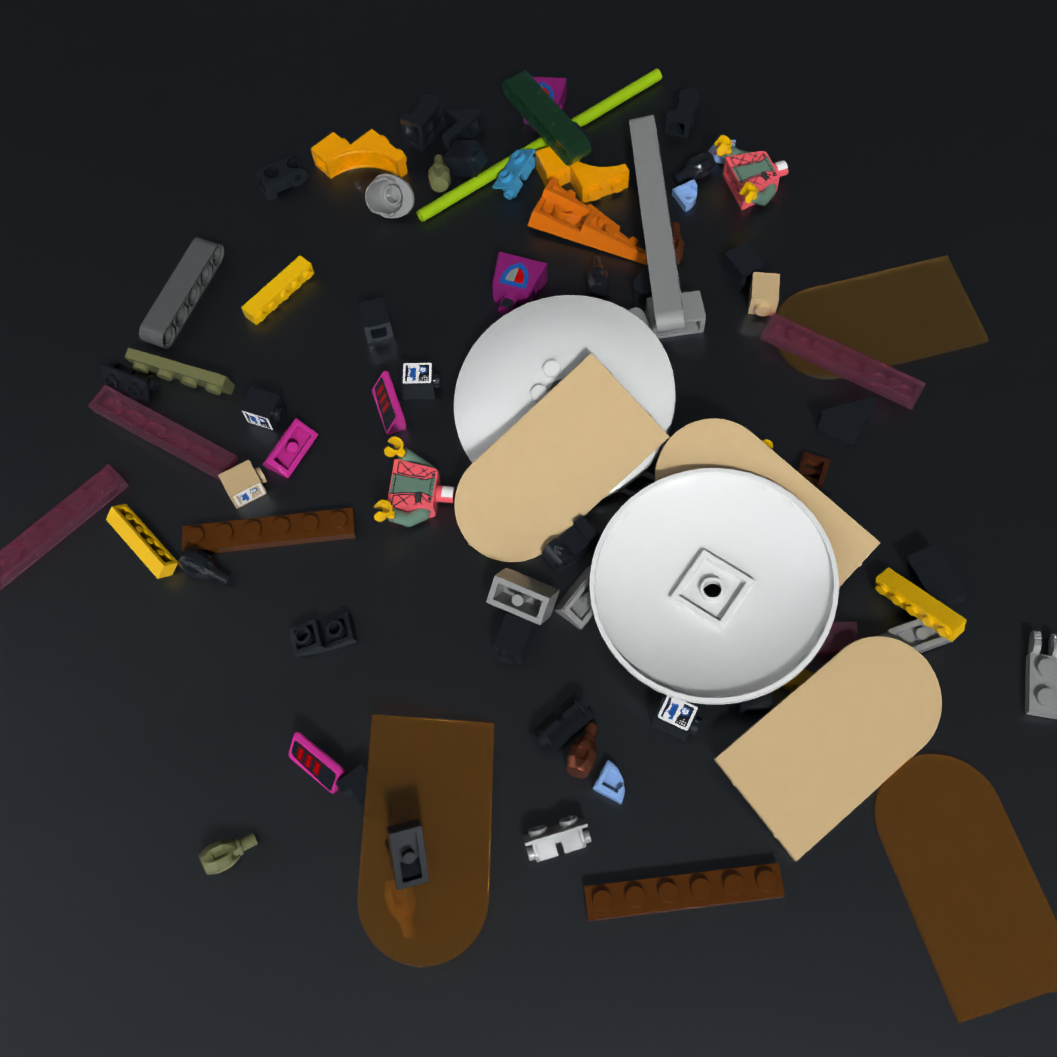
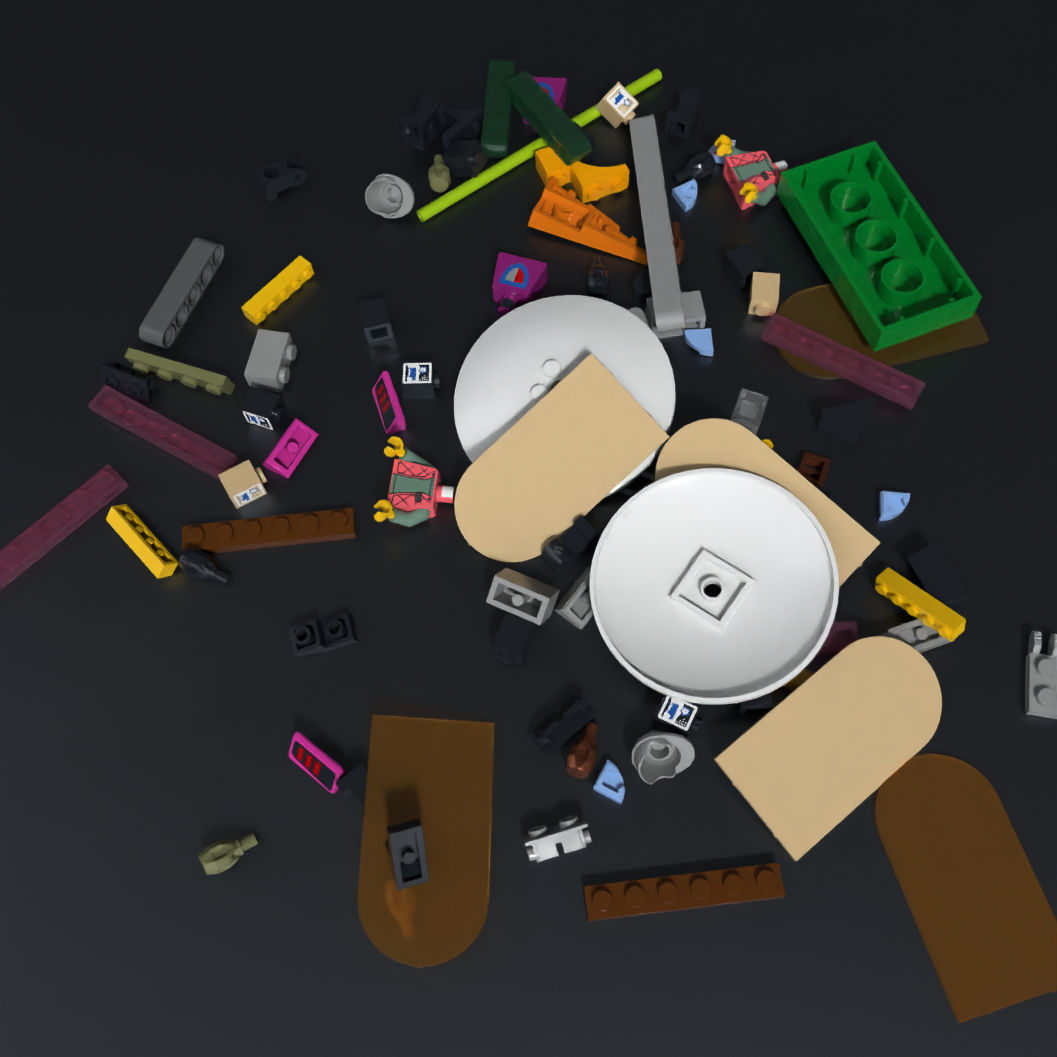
light orange arch [310,129,408,179] -> none
dark azure hinge [492,149,536,200] -> none
none -> light grey brick [244,329,297,393]
none -> clear green beam [481,59,515,158]
none -> tan brick [595,81,639,129]
none -> light grey piece [632,730,695,784]
none -> light blue tile [683,328,714,356]
none -> clear brick [731,388,769,435]
none -> green plate [776,141,982,352]
none -> light blue tile [879,491,910,521]

